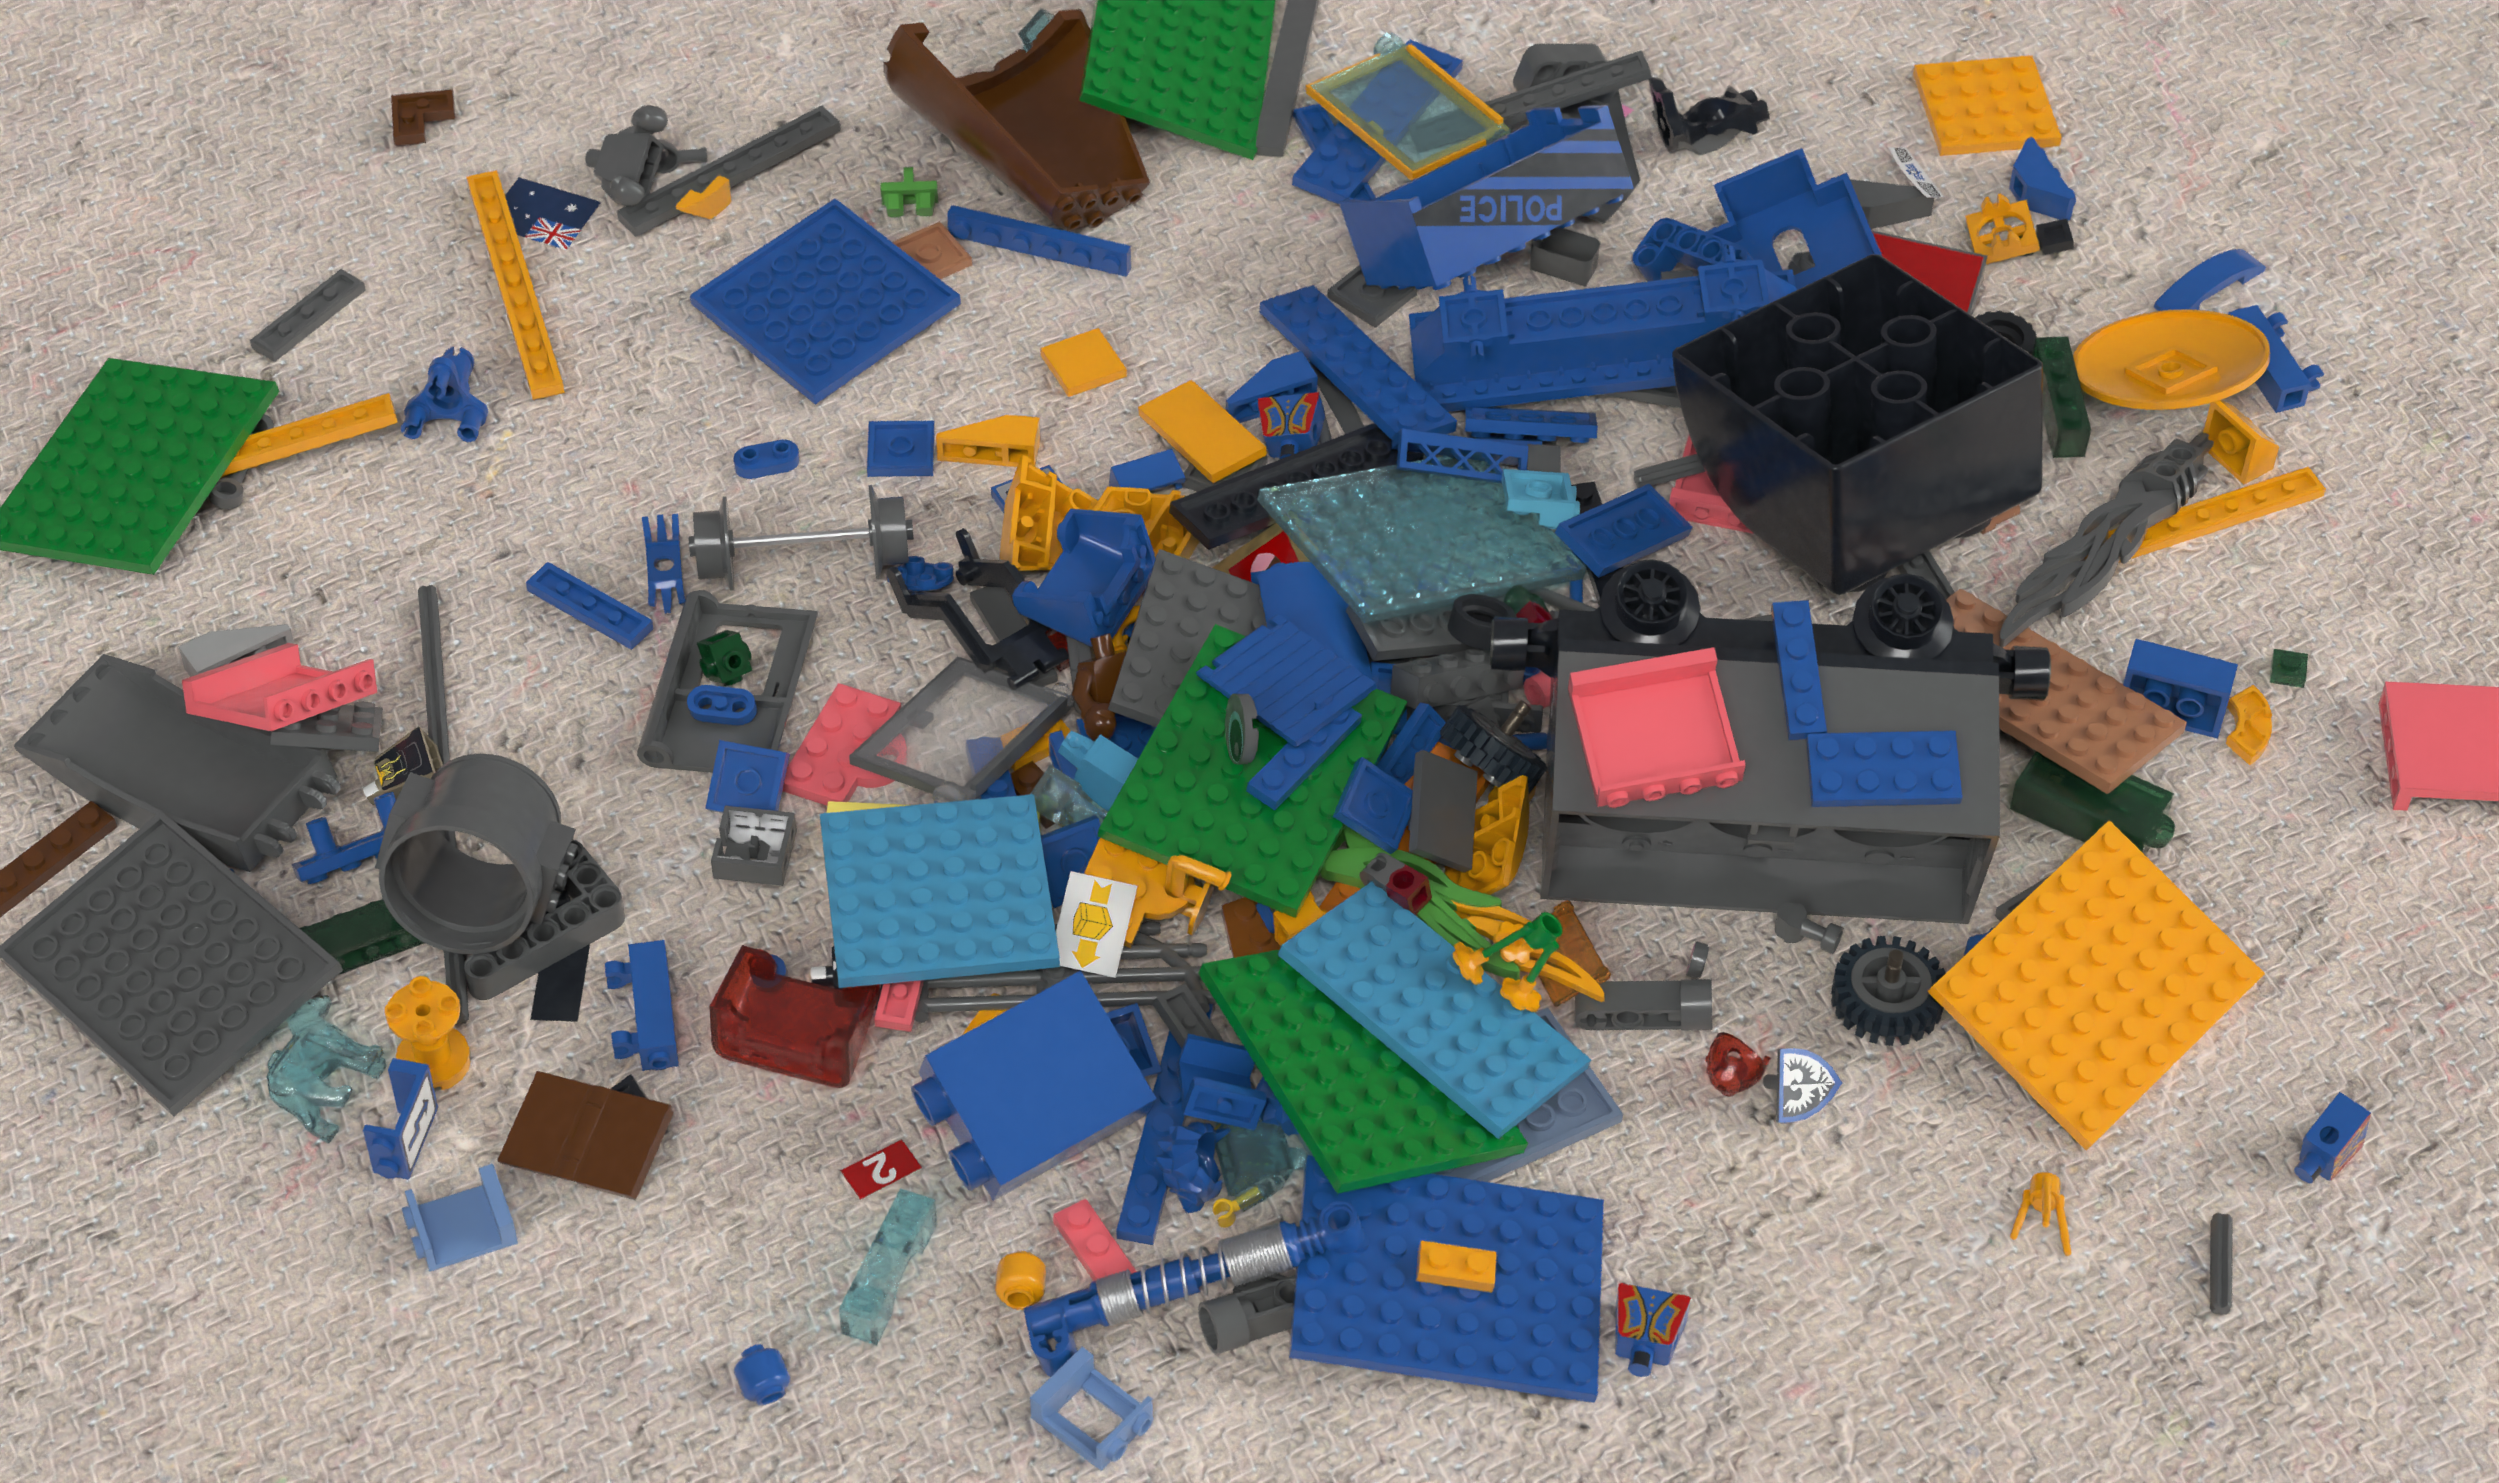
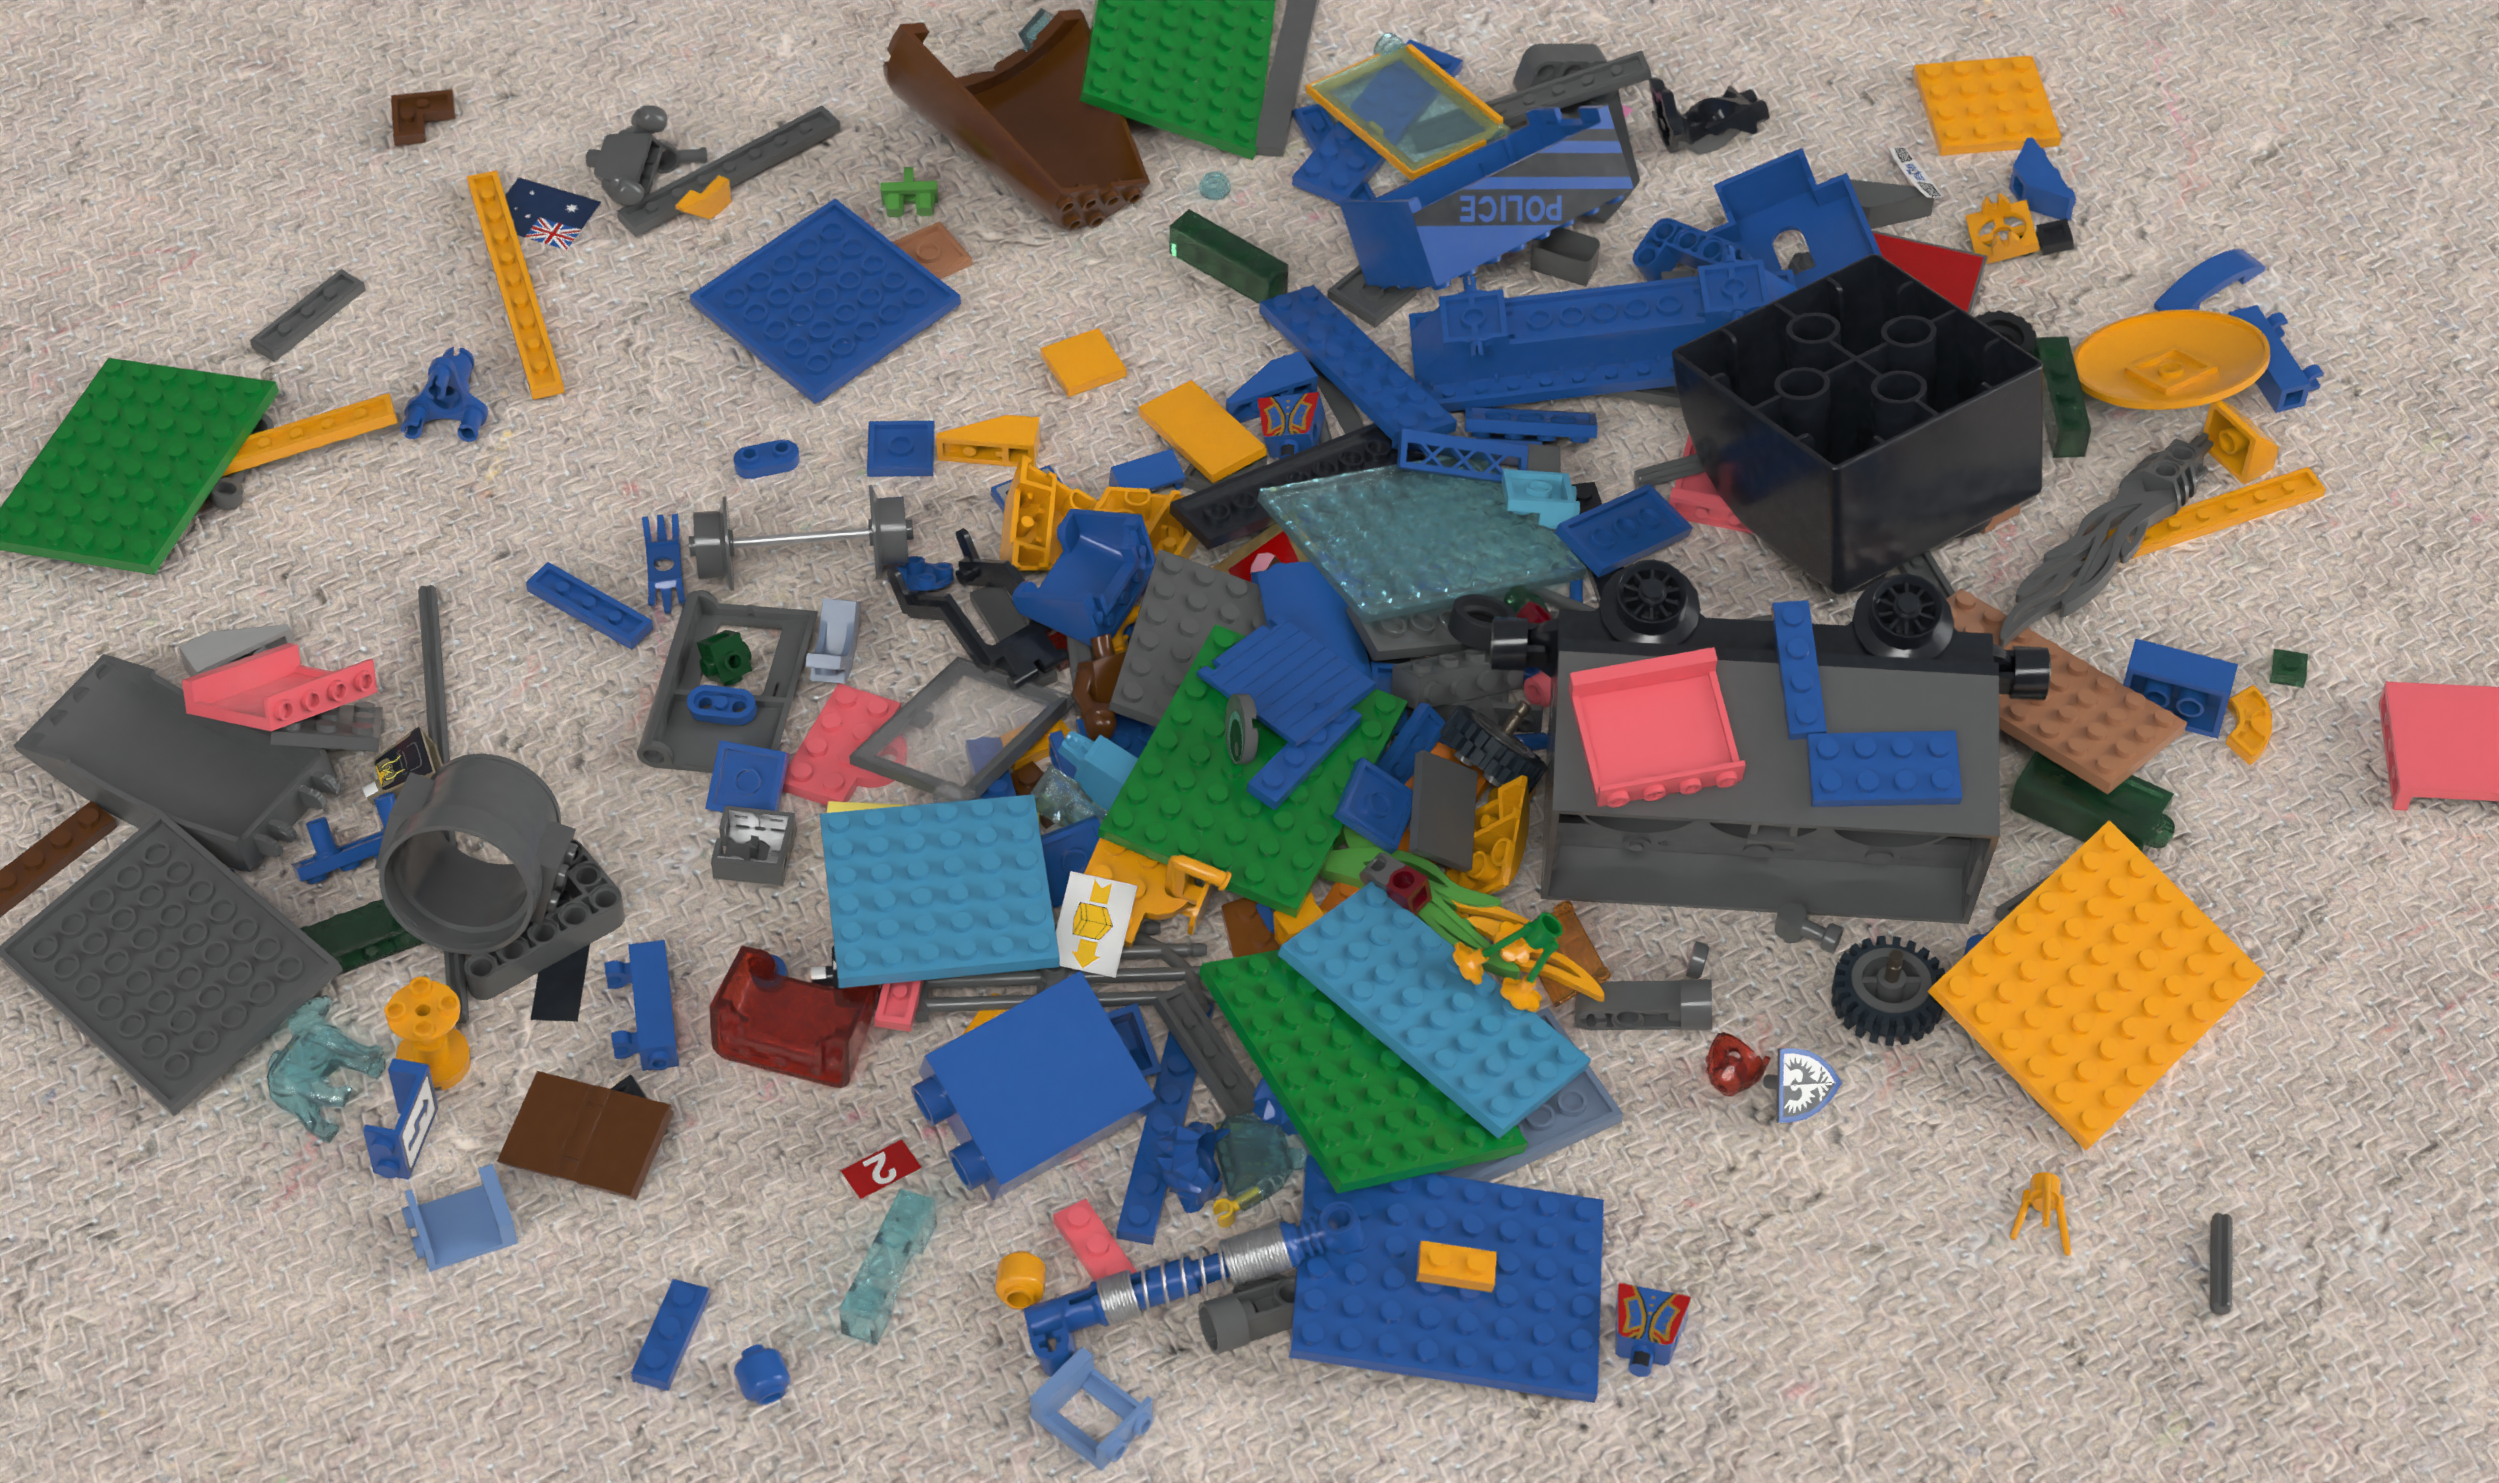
blue plate [947,205,1131,277] -> none
blue panel [1177,1034,1266,1130] -> none
blue torso [2294,1092,2371,1184] -> none
none -> blue plate [631,1279,710,1391]
none -> arch [806,598,861,683]
none -> clear green brick [1169,209,1288,304]
none -> clear light blue plate [1199,171,1230,200]

